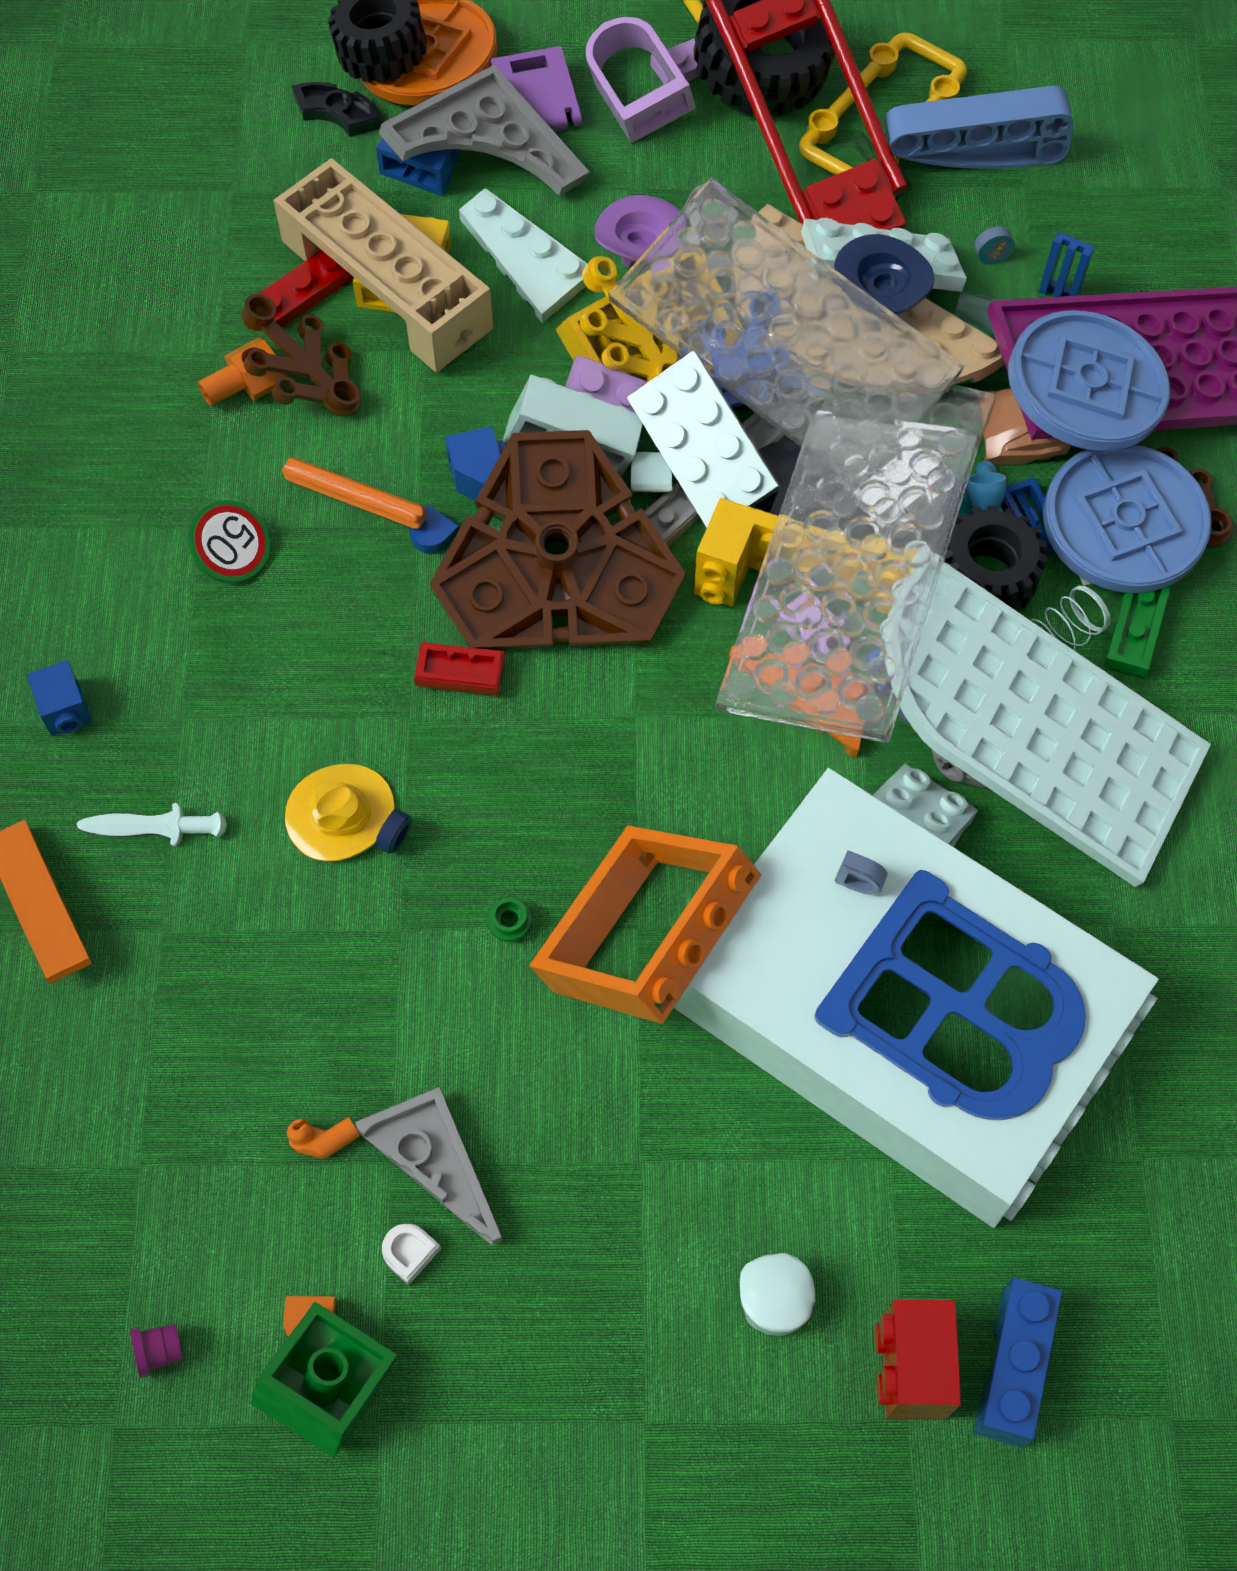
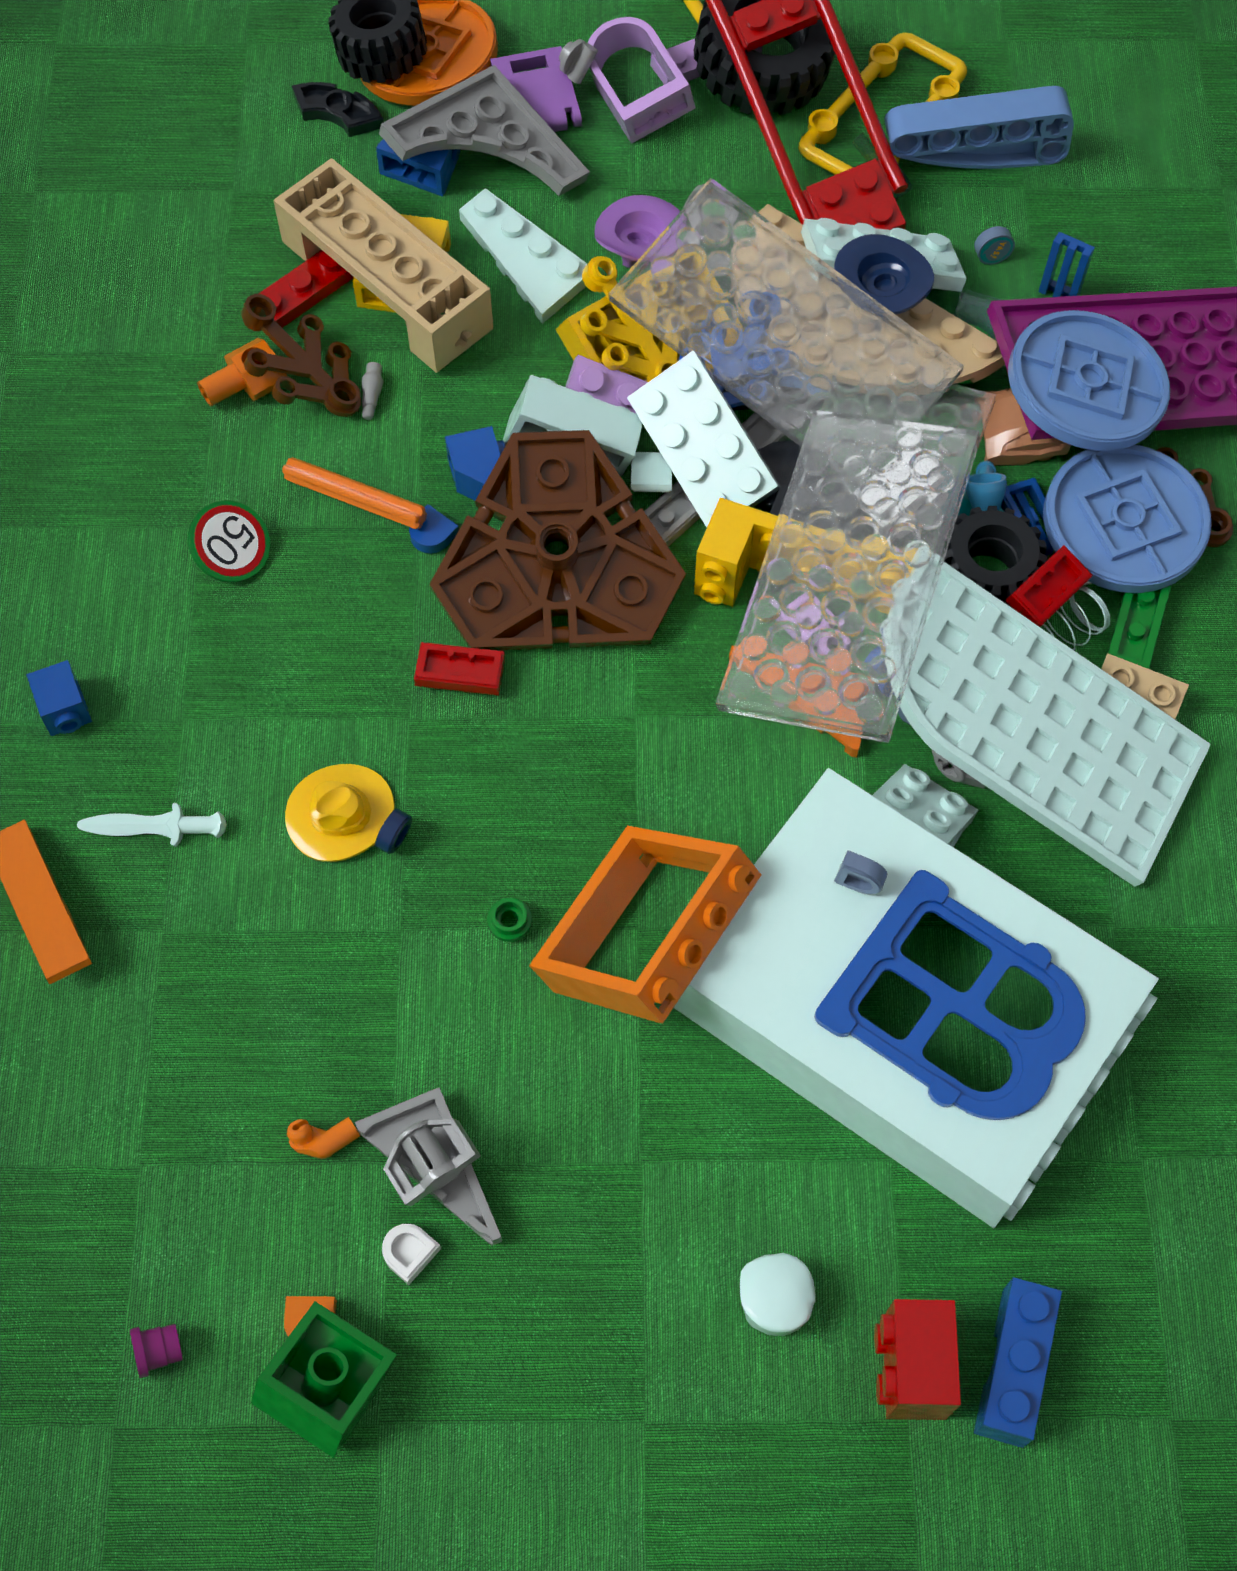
none -> light grey piece [362,362,384,420]
none -> light grey piece [383,1118,481,1206]
none -> light grey plate [559,39,598,84]
none -> red plate [1005,545,1093,627]
none -> tan hinge [1101,653,1189,719]

